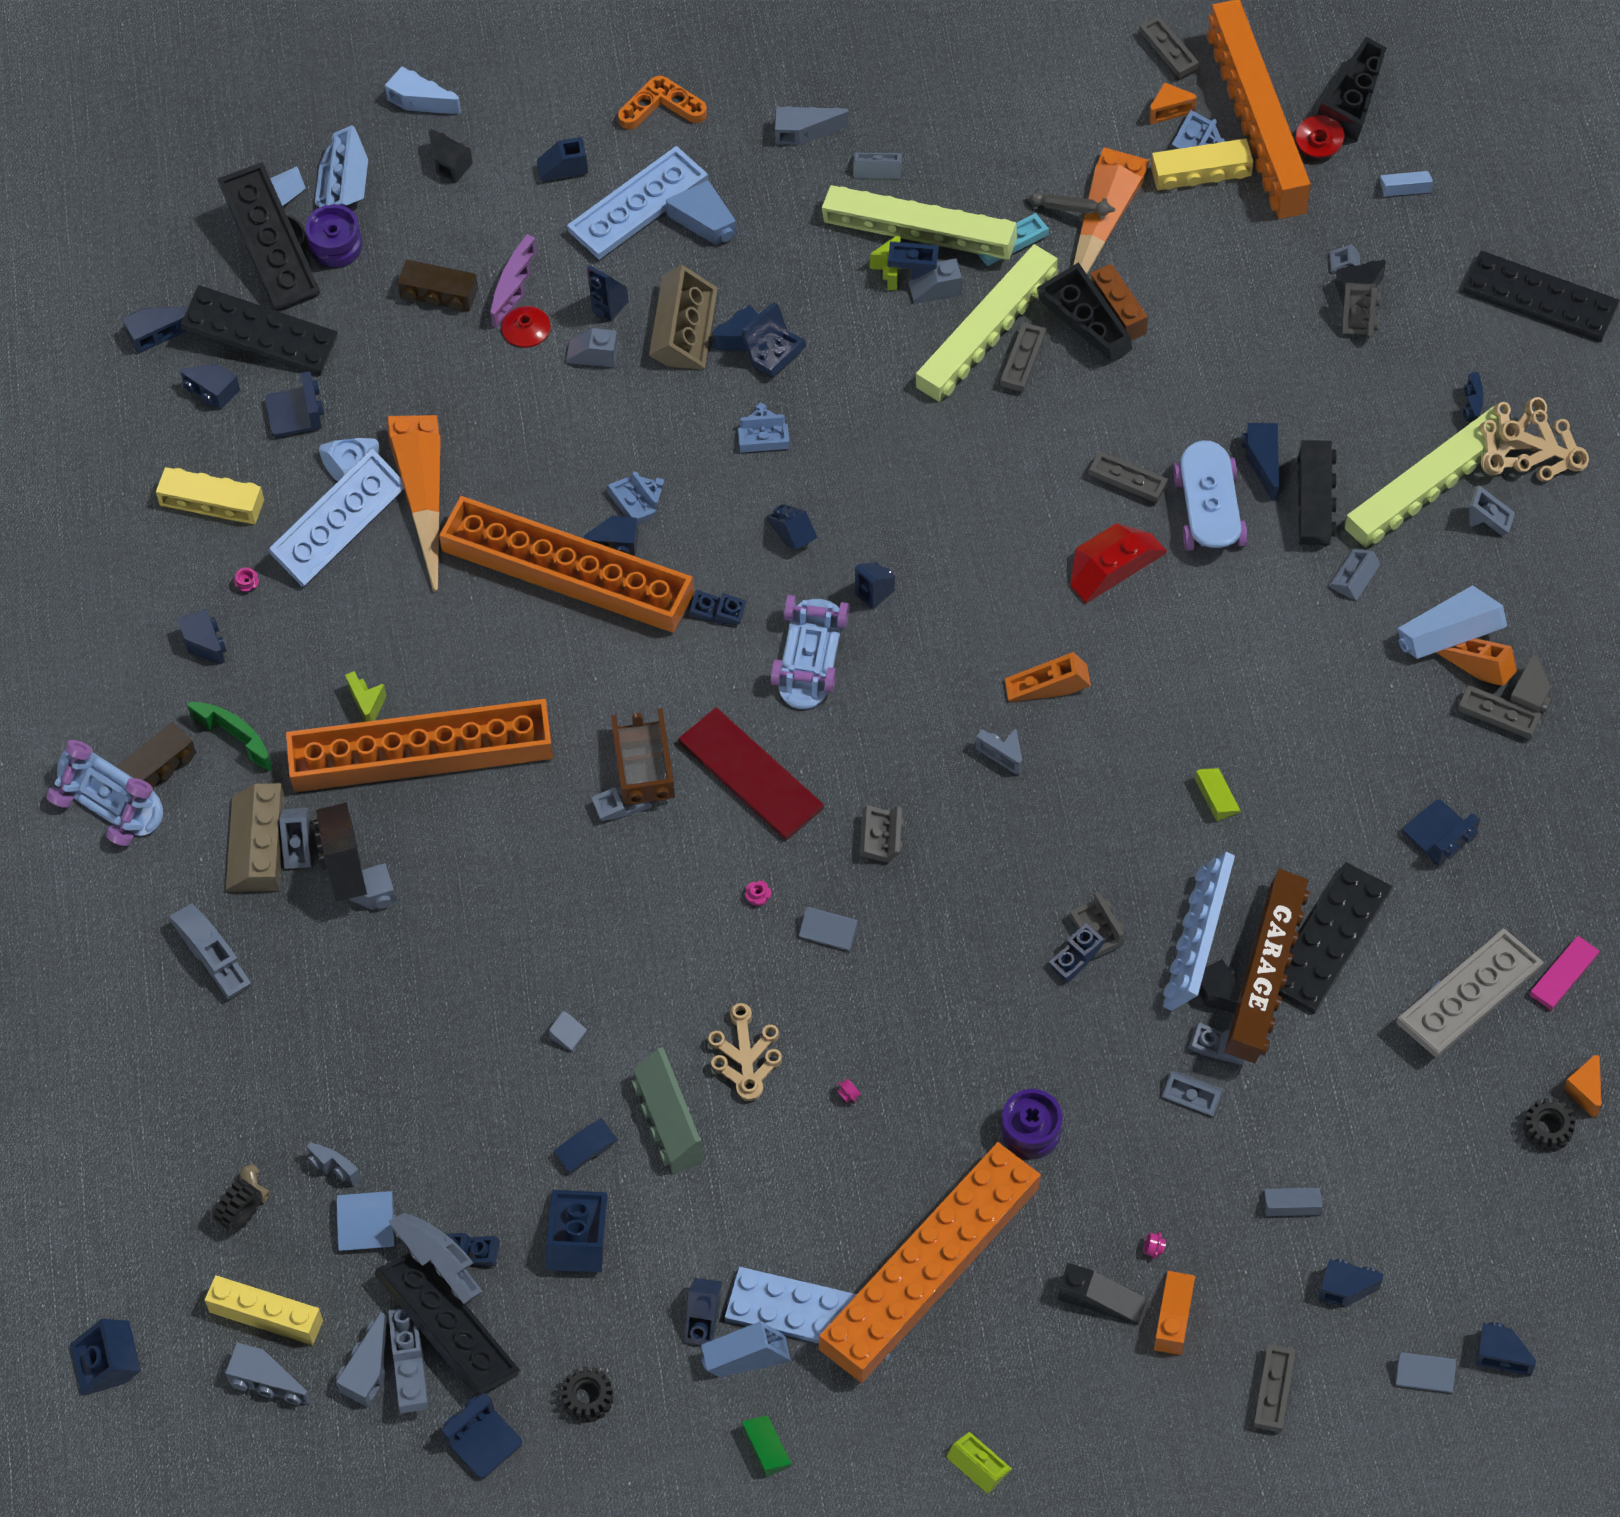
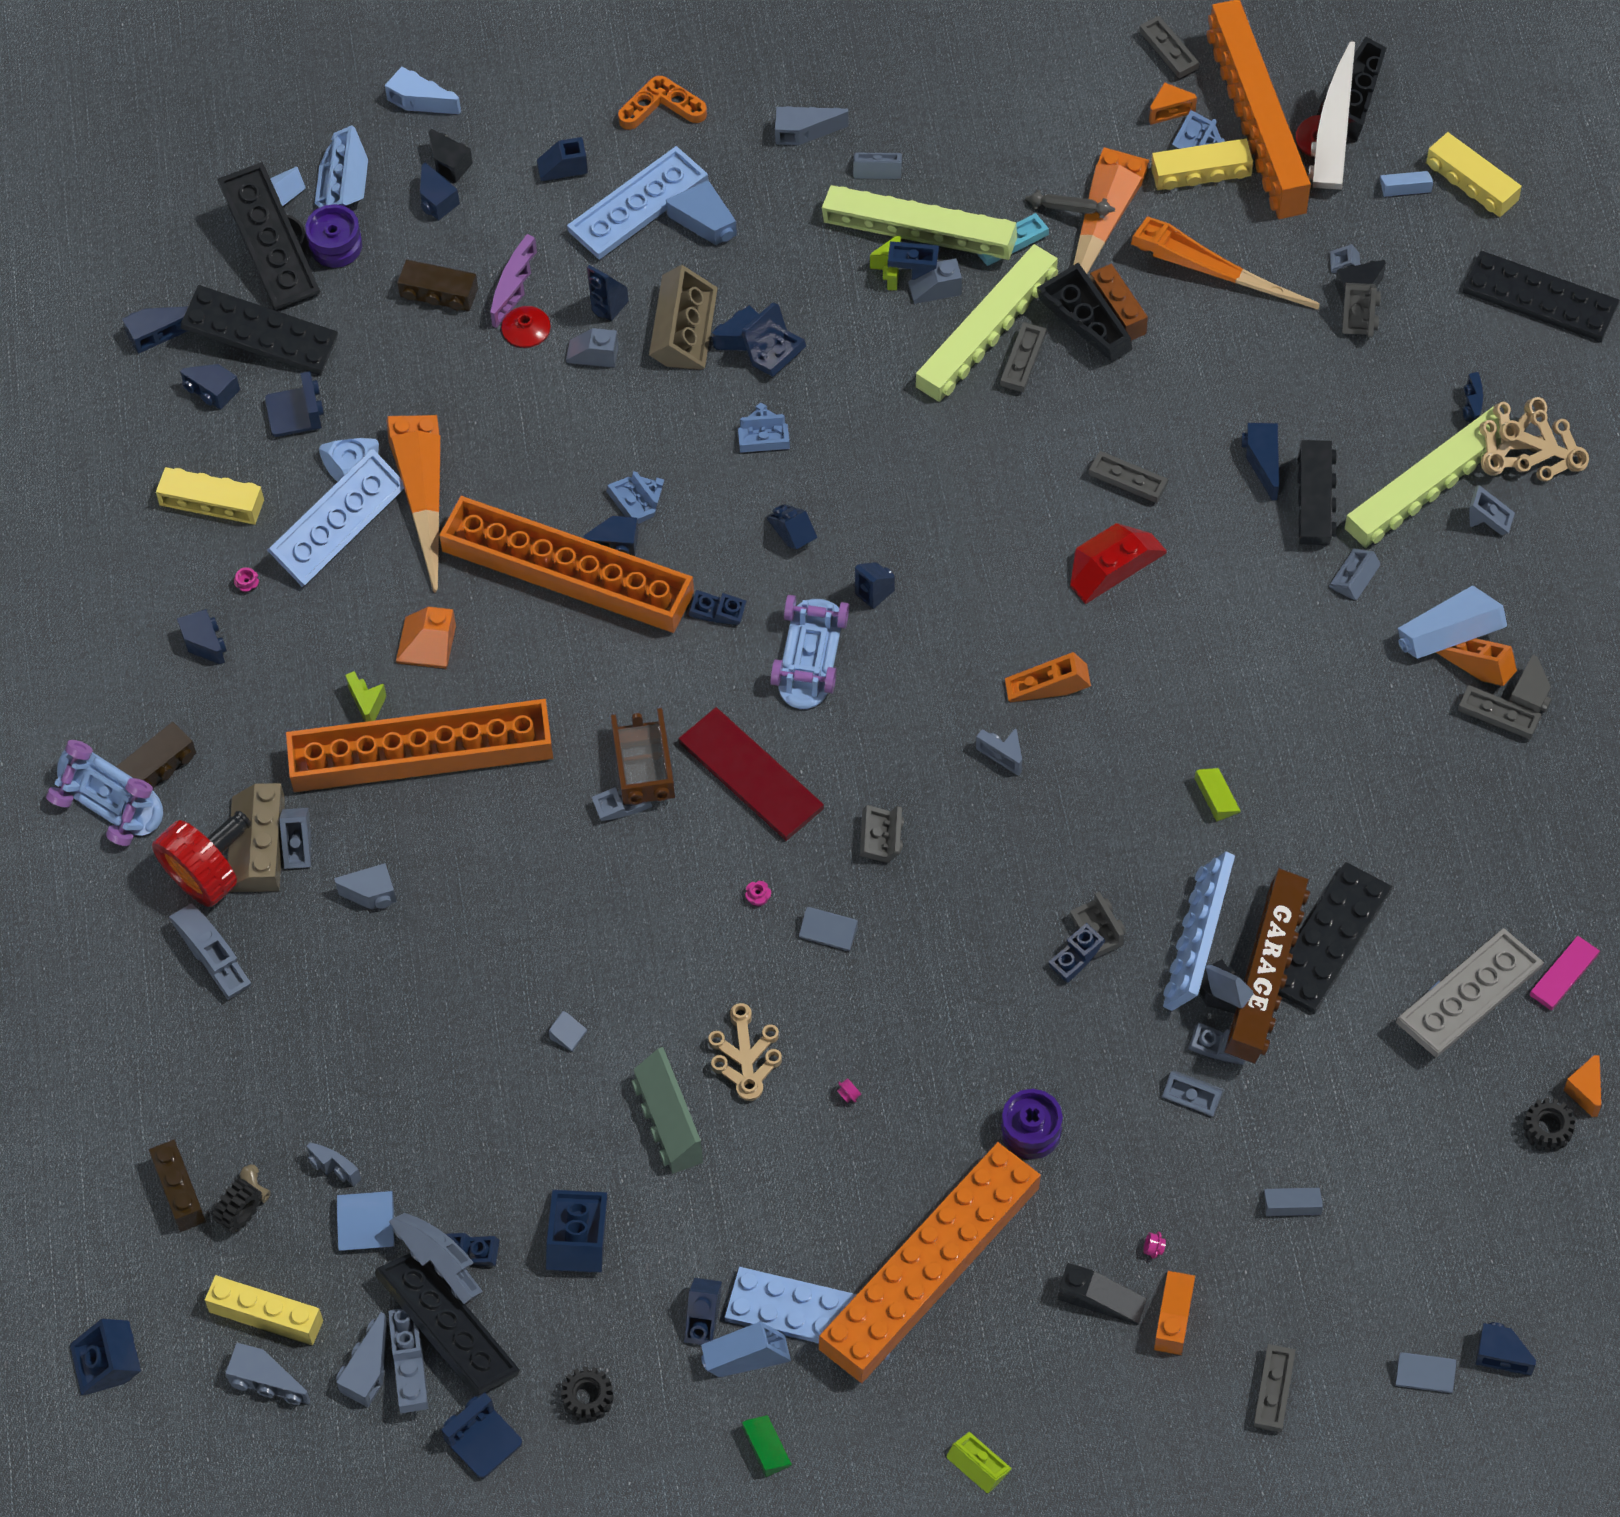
green slope [187,701,272,772] -> none
black wedge [313,802,367,902] -> none
dark blue slope [554,1118,618,1173] -> none
light blue piece [1173,440,1247,551] -> none
dark blue slope [1319,1259,1384,1307] -> none
dark blue bracket [1403,799,1480,866] -> none
none -> dark brown brick [149,1139,206,1232]
none -> red wheel [152,811,251,907]
none -> orange slope [396,607,456,669]
none -> dark blue slope [420,162,460,221]
none -> orange plate [1131,216,1320,309]
none -> sand blue slope [1206,964,1254,1008]
none -> white slope [1309,42,1355,190]
none -> light yellow brick [1426,132,1522,217]

